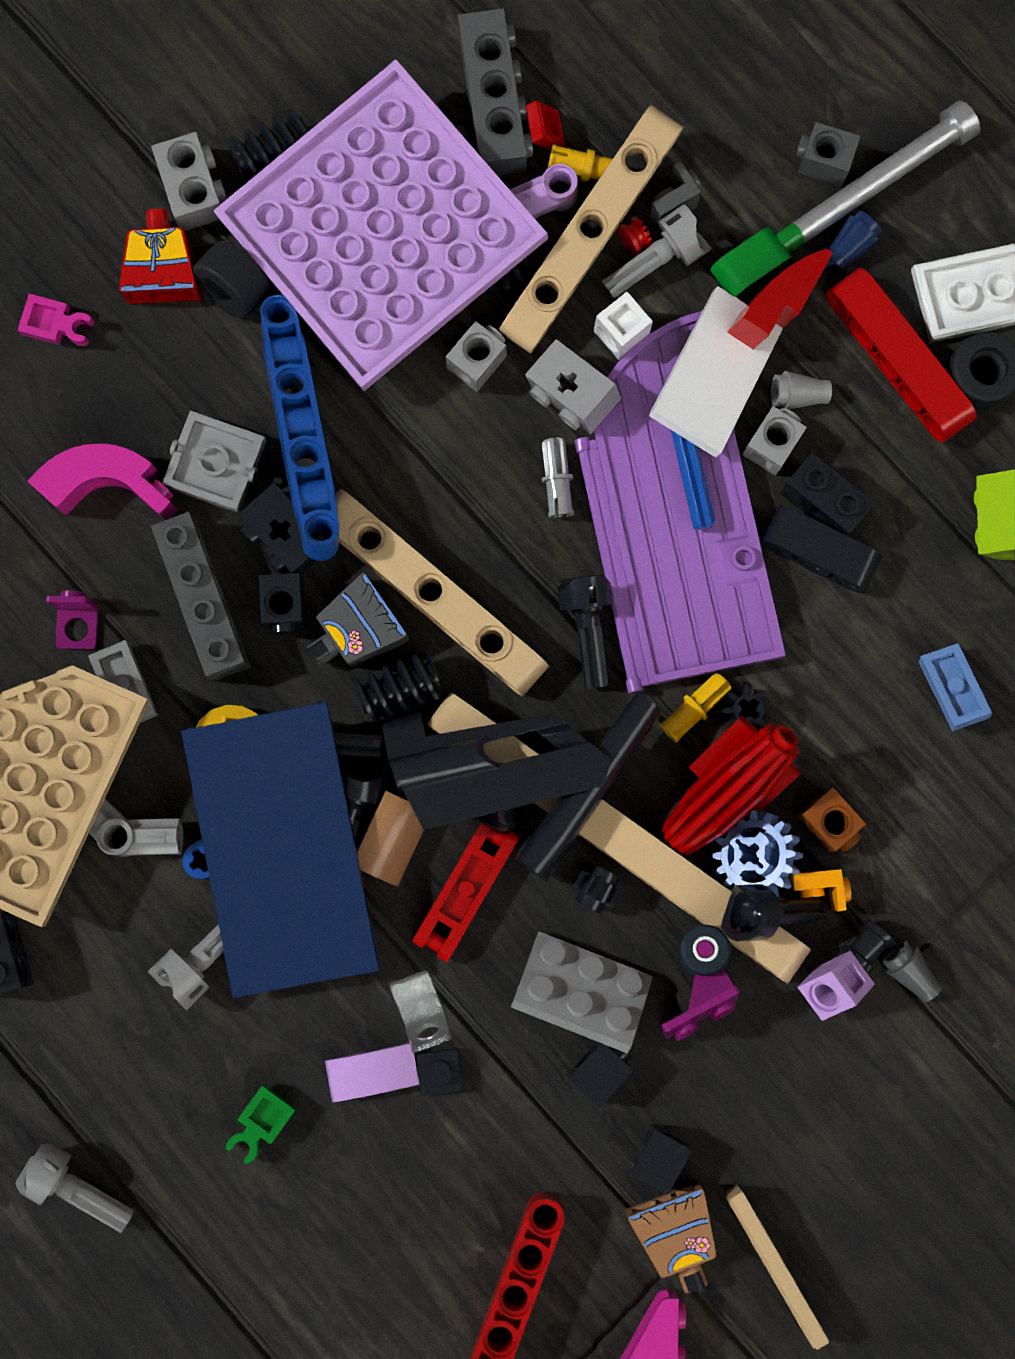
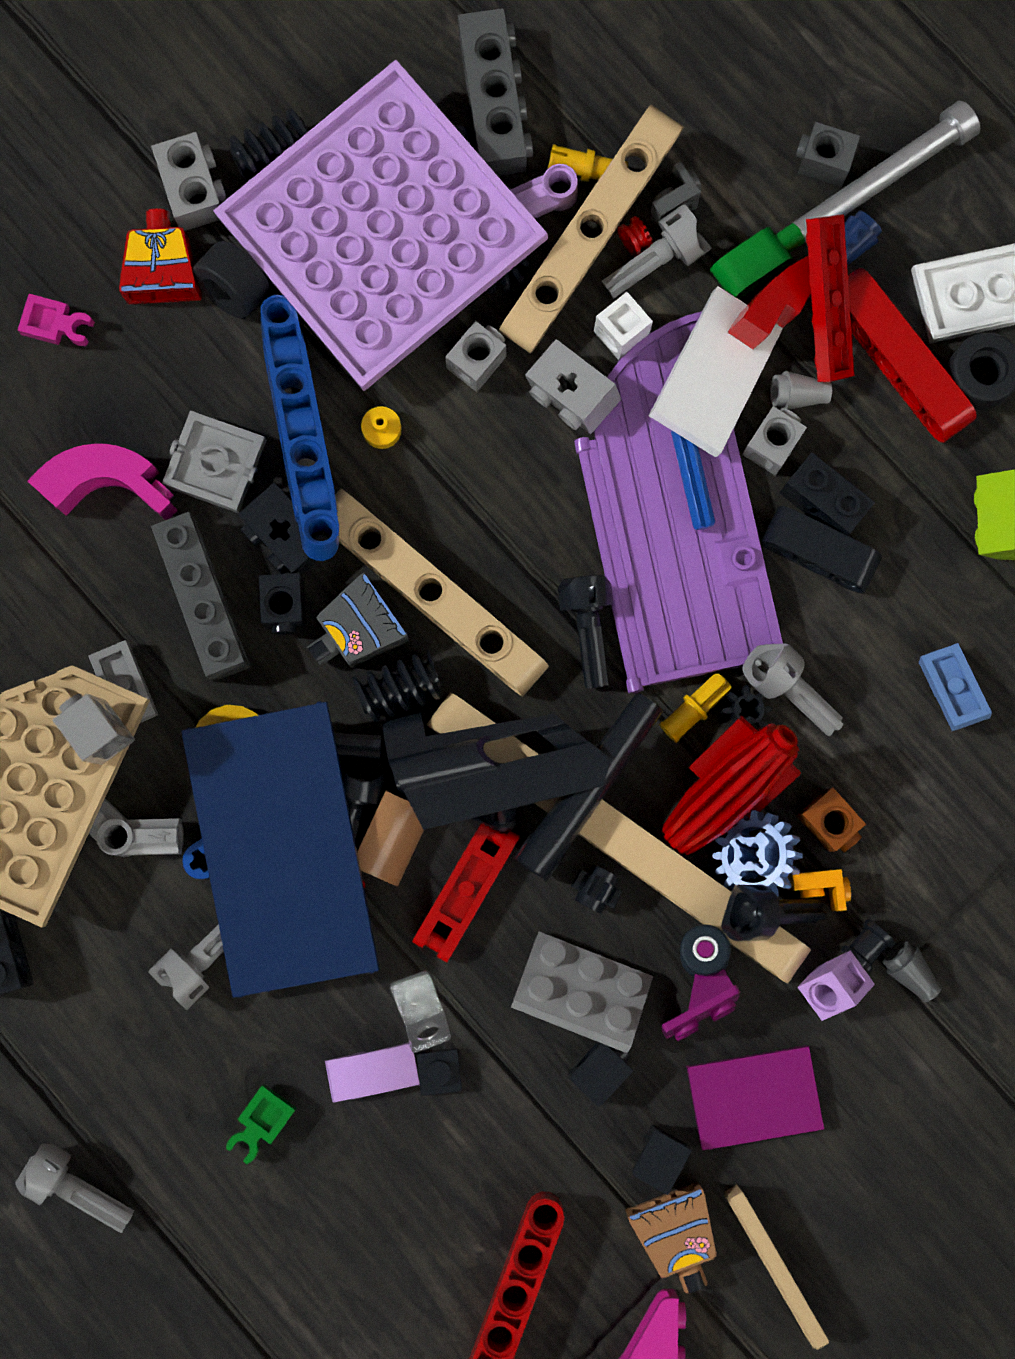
magenta bracket [46,591,99,650] -> none
red tile [526,100,565,150] -> none
light grey axle [542,437,574,518] -> none
none -> light grey brick [52,694,135,765]
none -> yellow tile [361,406,402,449]
none -> magenta tile [686,1045,824,1151]
none -> light grey piece [742,644,843,736]
none -> red plate [806,214,854,382]

